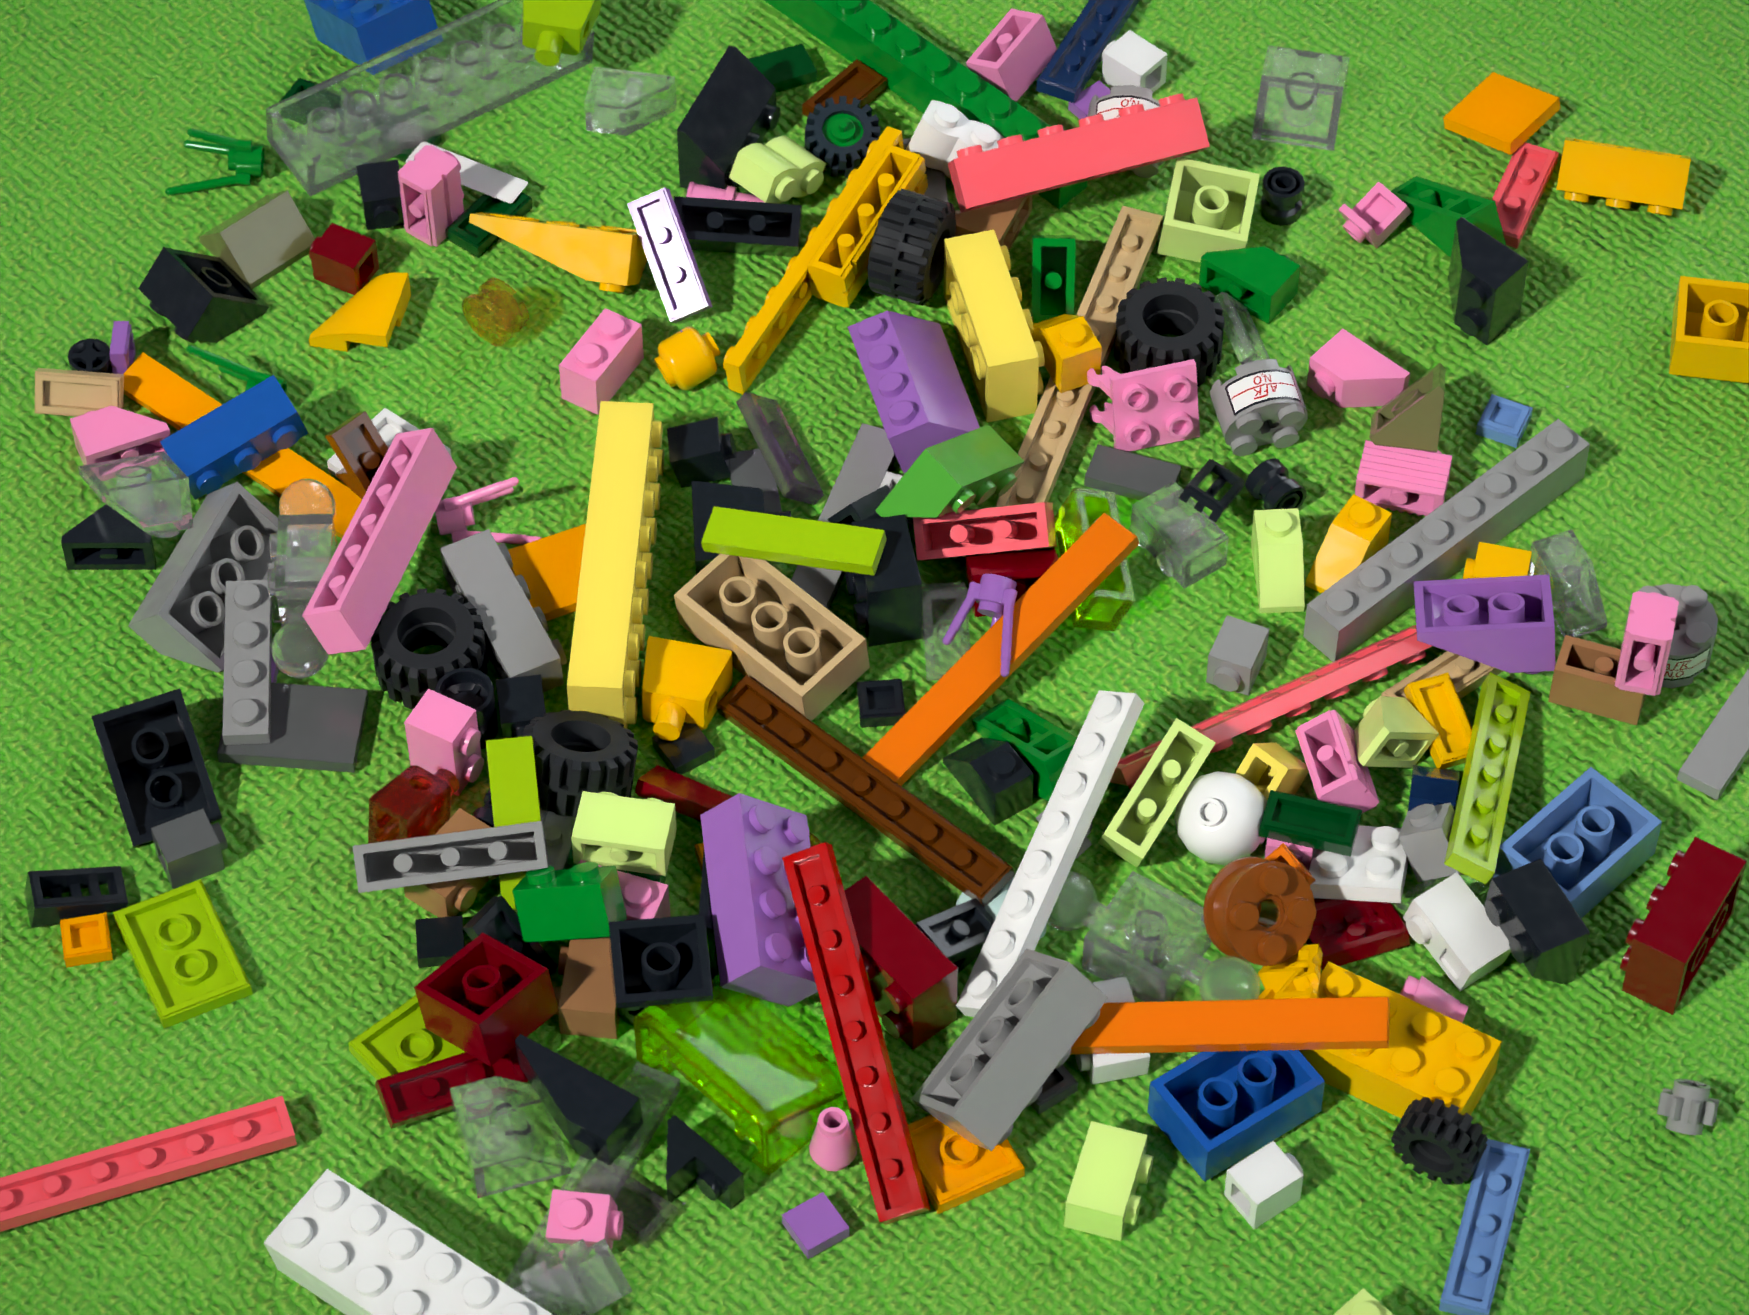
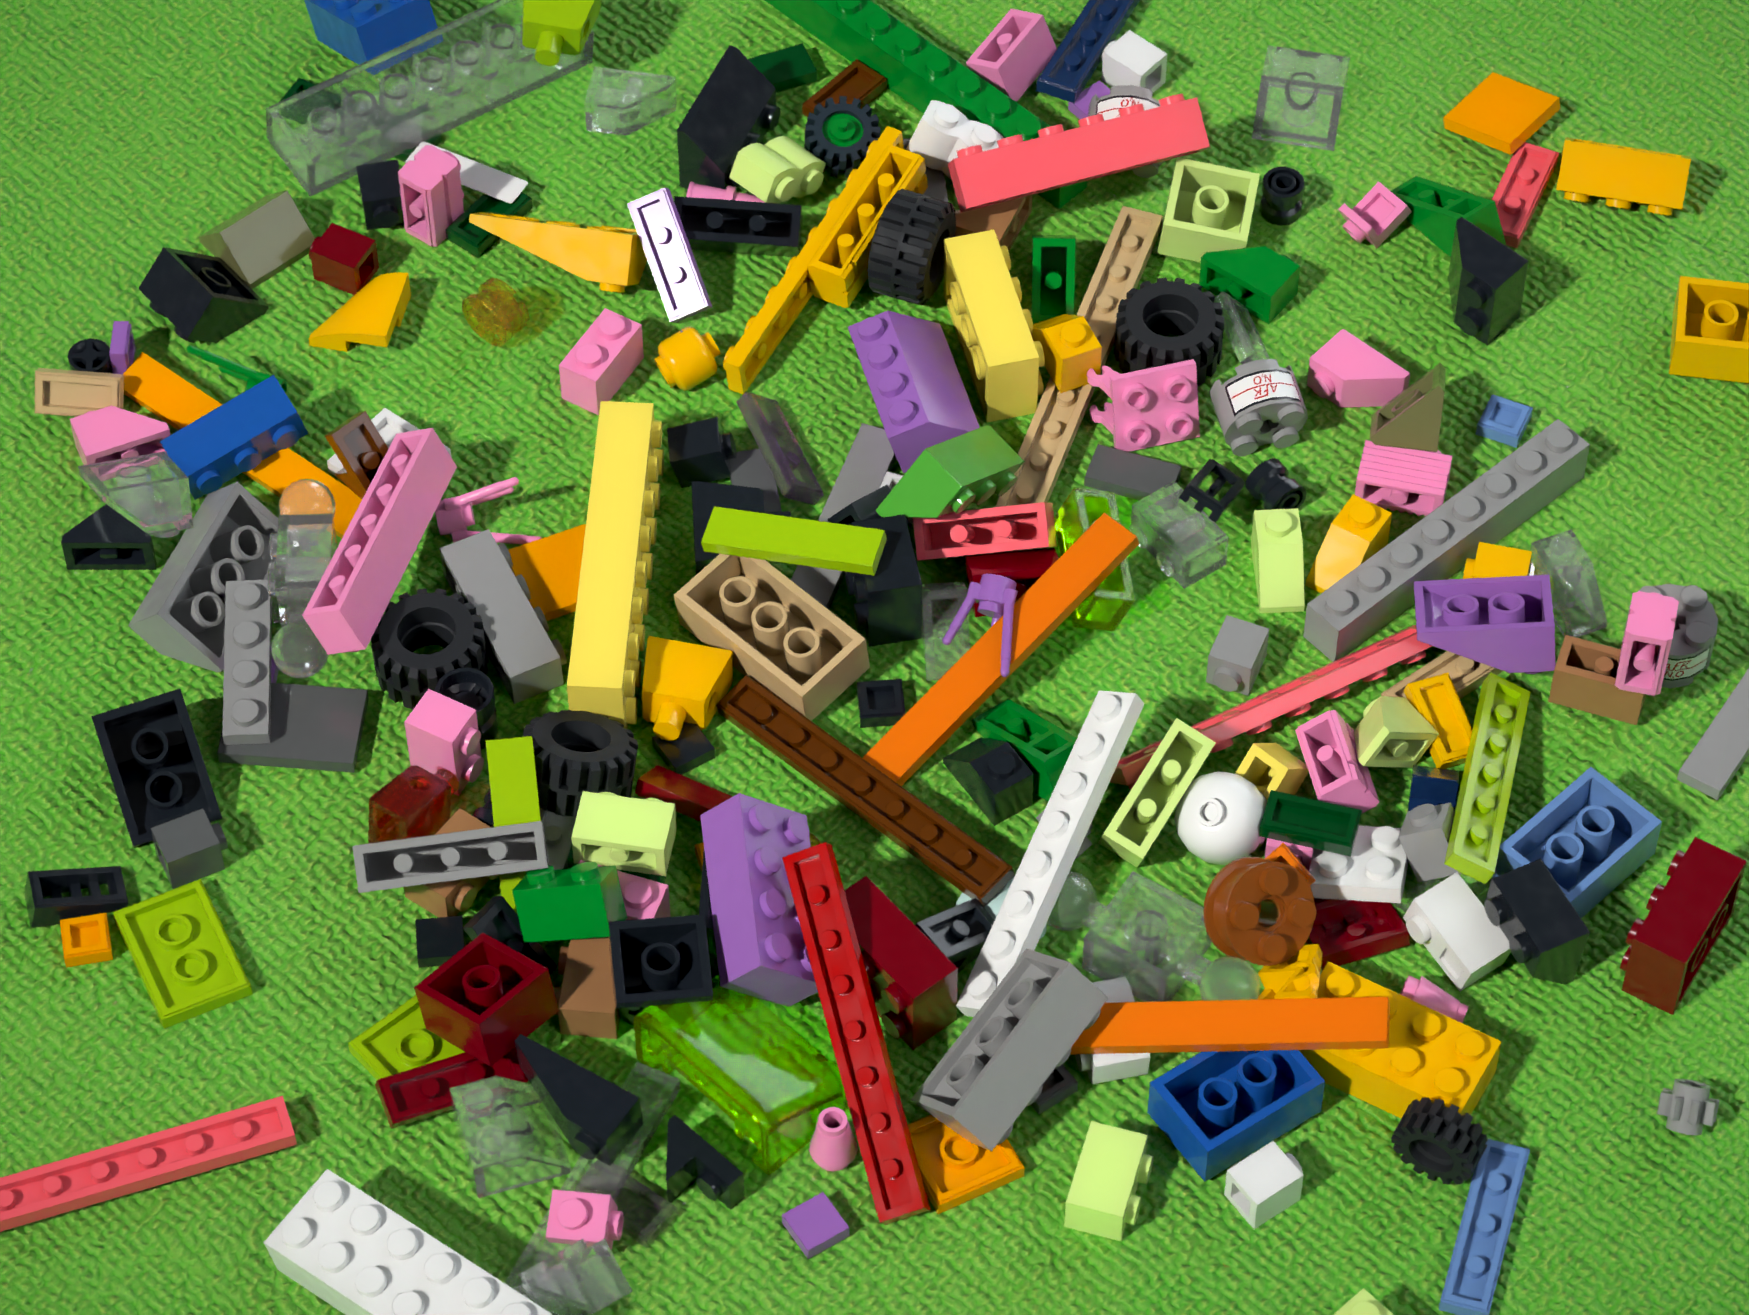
green plant [165,128,265,196] -> none
black brick [496,674,546,739] -> none

